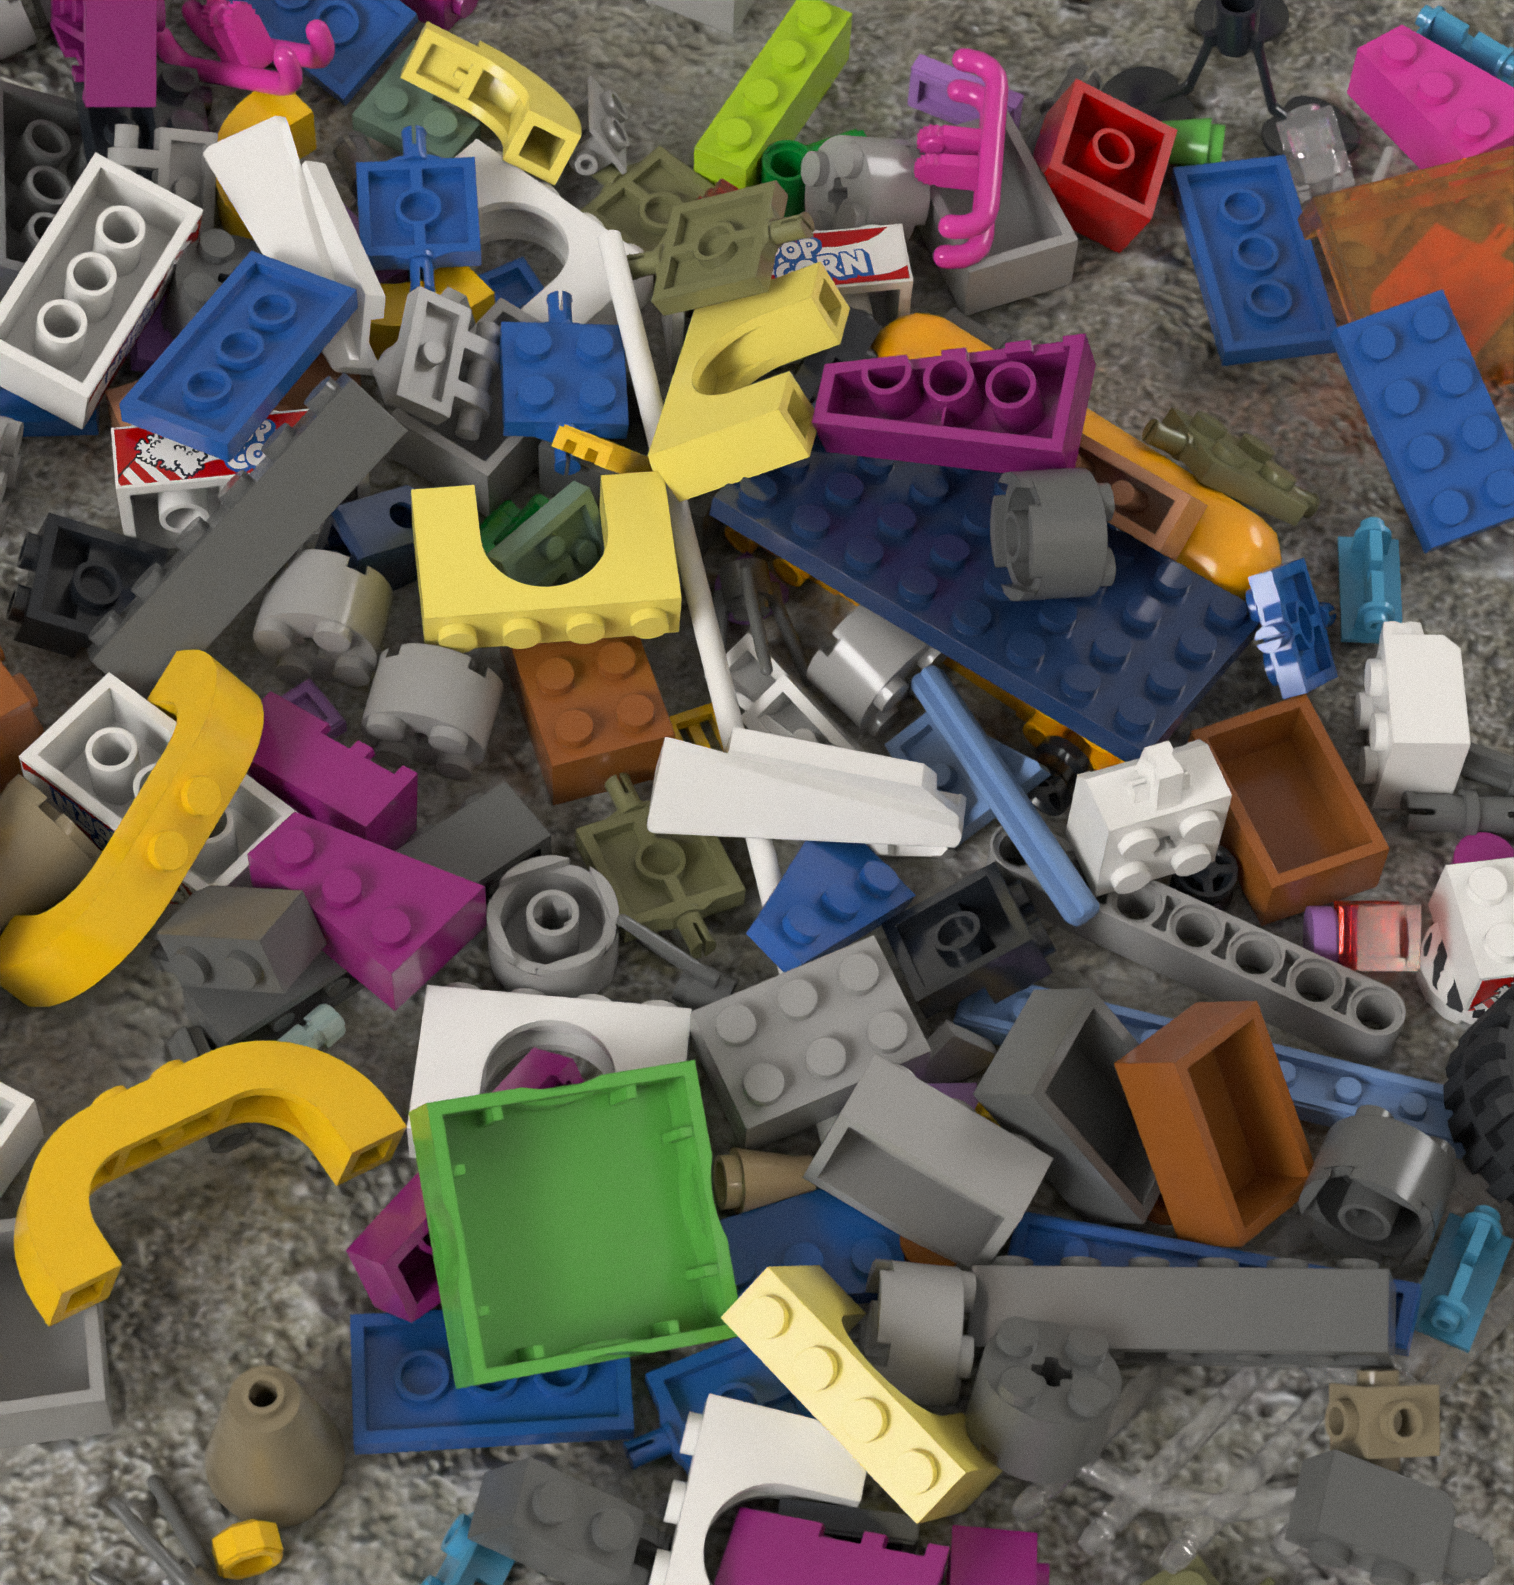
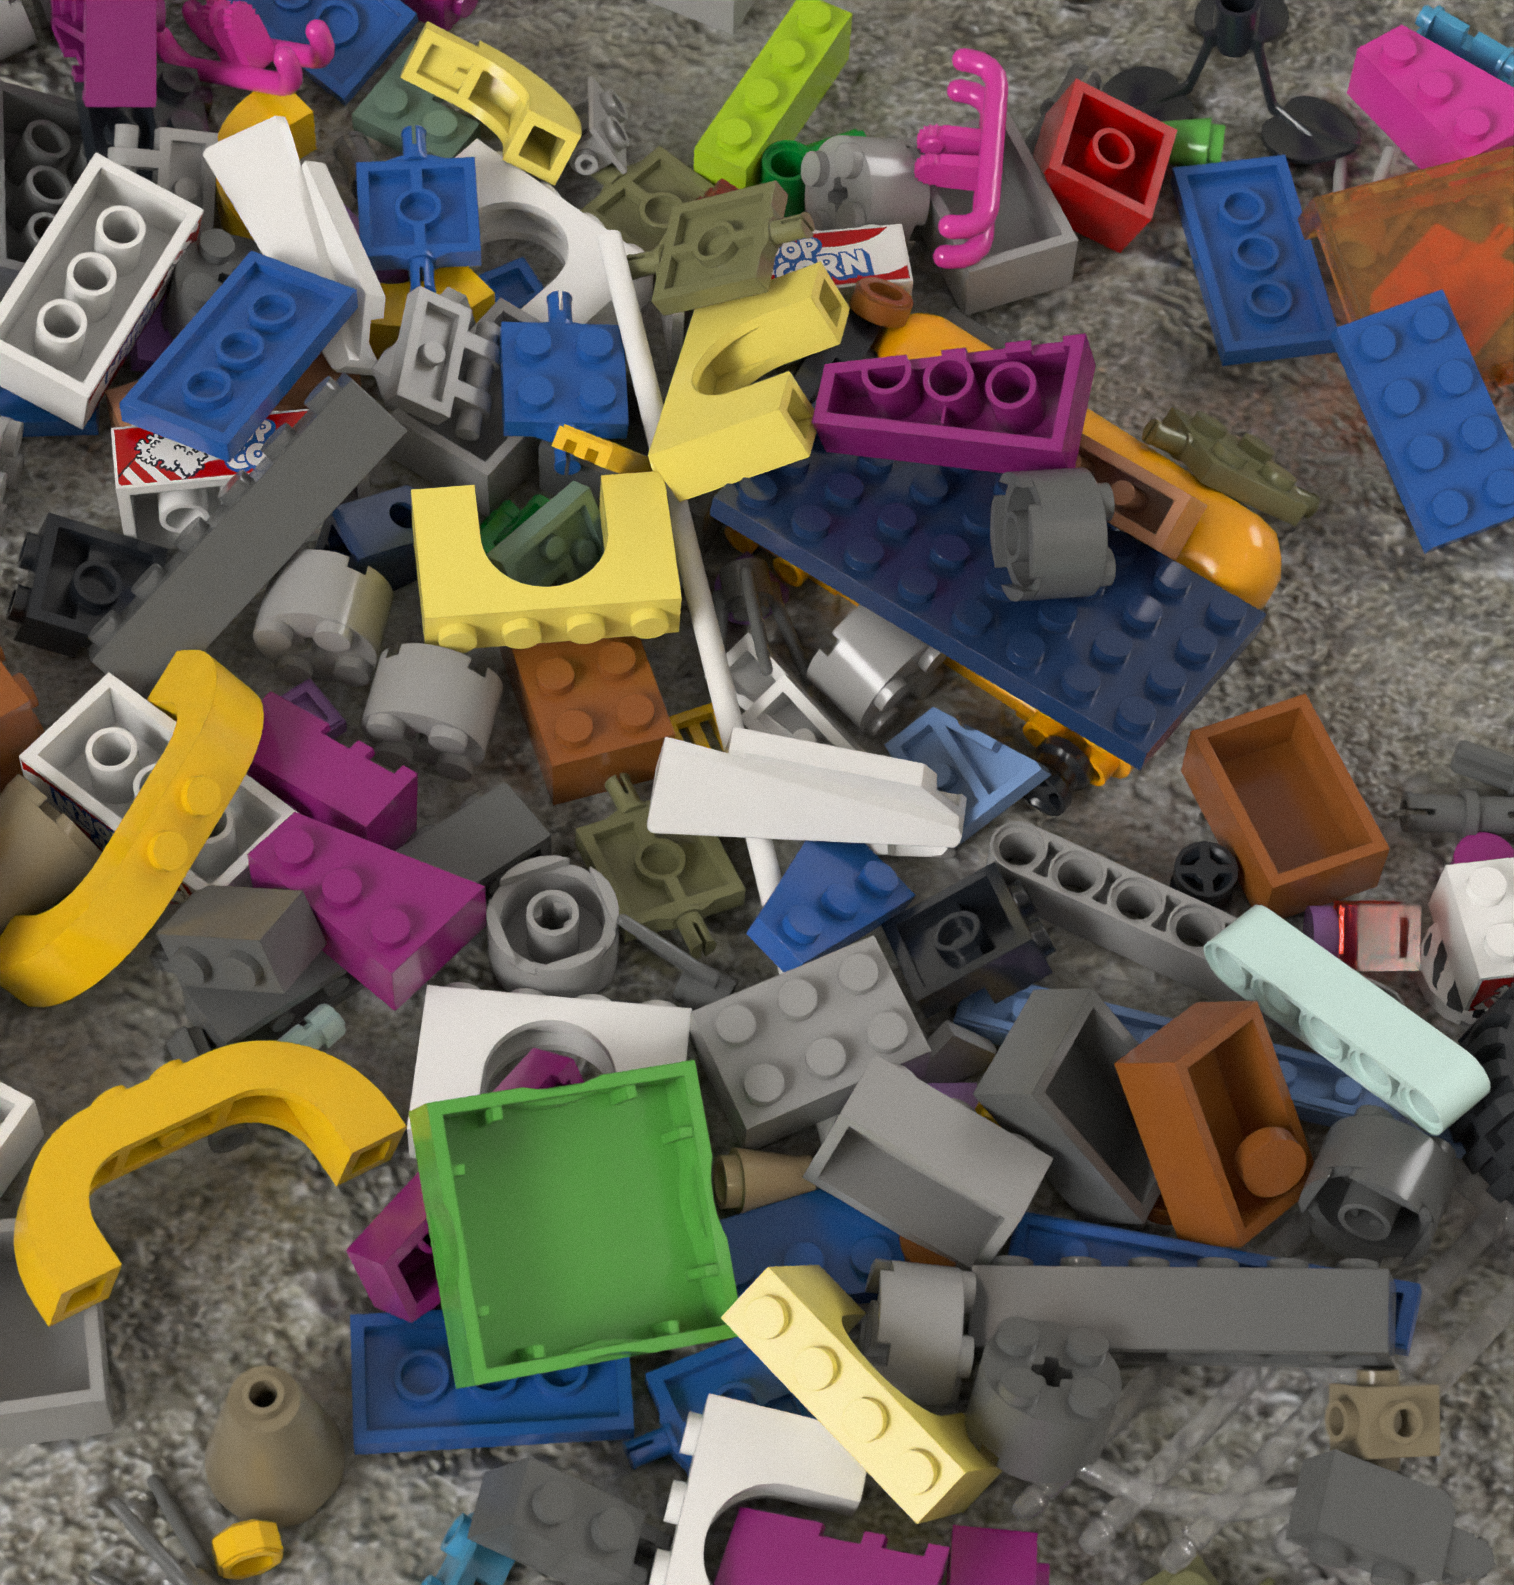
black tile [778,1498,921,1554] -> none
medium lavender tile [907,54,1024,130] -> none
medium blue axle [911,665,1099,927] -> none
white hinge [1066,739,1232,897] -> none
blue plate [1246,558,1338,699] -> none
clear brick [1276,104,1356,203] -> none
dark azure hinge [1337,517,1402,644] -> none
white hinge [1354,621,1471,809] -> none
dark azure hinge [1414,1205,1513,1353] -> none
none -> dark orange tile [849,278,914,328]
none -> light aqua beam [1204,905,1491,1135]
none -> dark orange tile [1234,1126,1306,1197]

